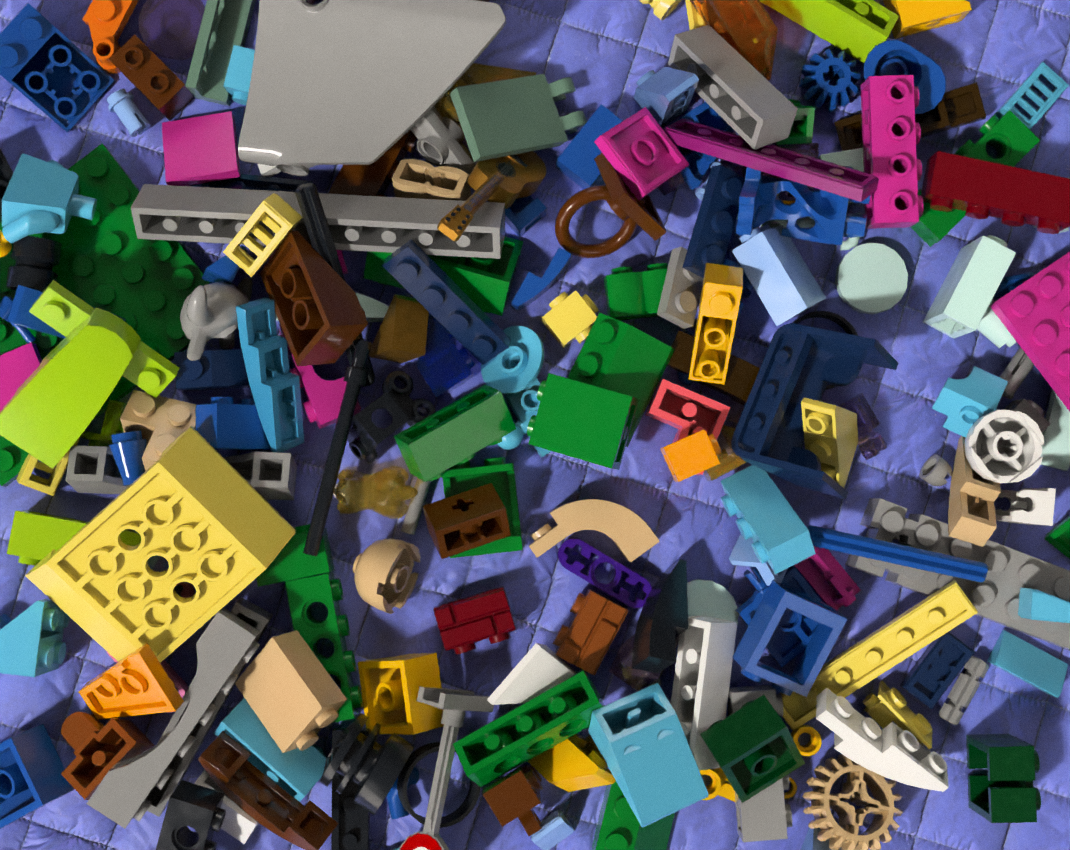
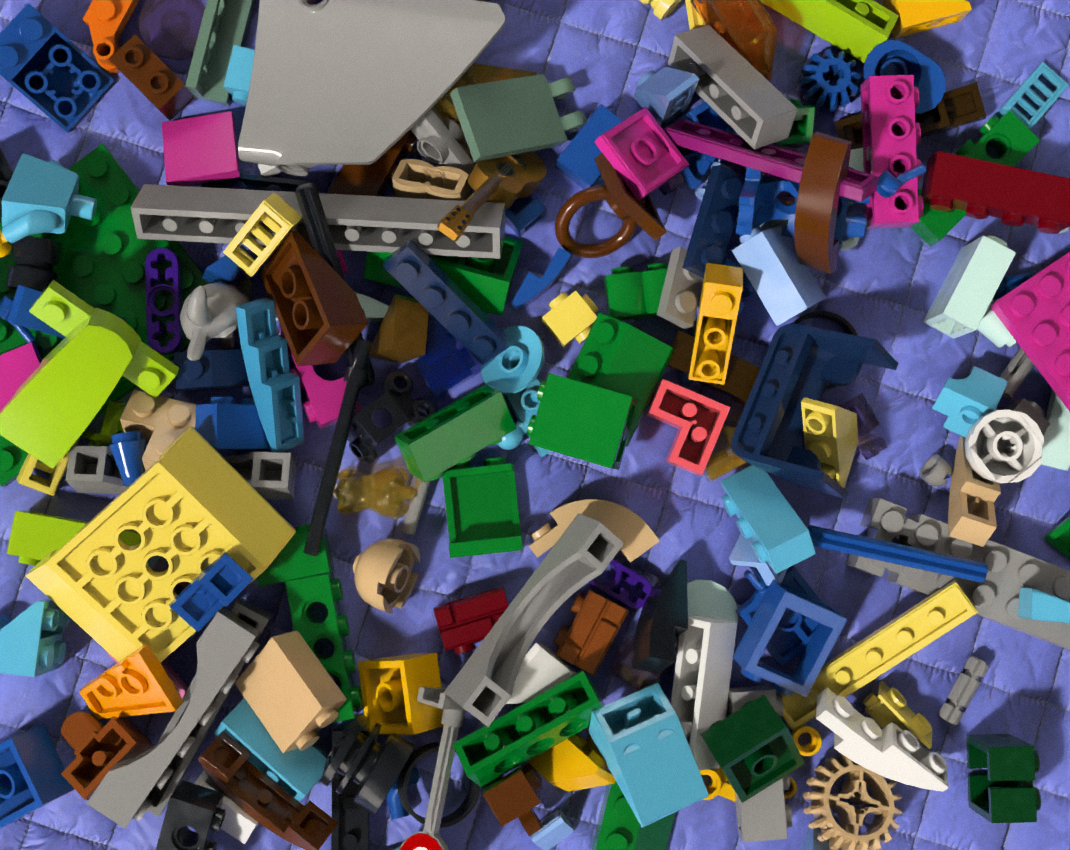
light blue pin [107,89,151,137] -> none
reddish brown brick [423,483,511,559] -> none
light orange brick [660,429,722,482] -> none
dark pink hinge [794,546,861,610] -> none
light aqua tile [835,242,908,314] -> none
dark blue plate [900,632,975,709] -> none
medium azure slope [987,630,1068,698] -> none
white hinge [995,488,1056,526] -> none
none -> dark purple beam [145,248,184,354]
none -> blue slope [169,552,253,632]
none -> light grey arch [444,513,624,727]
none -> reddish brown slope [794,132,852,274]
none -> blue hand [876,164,926,198]

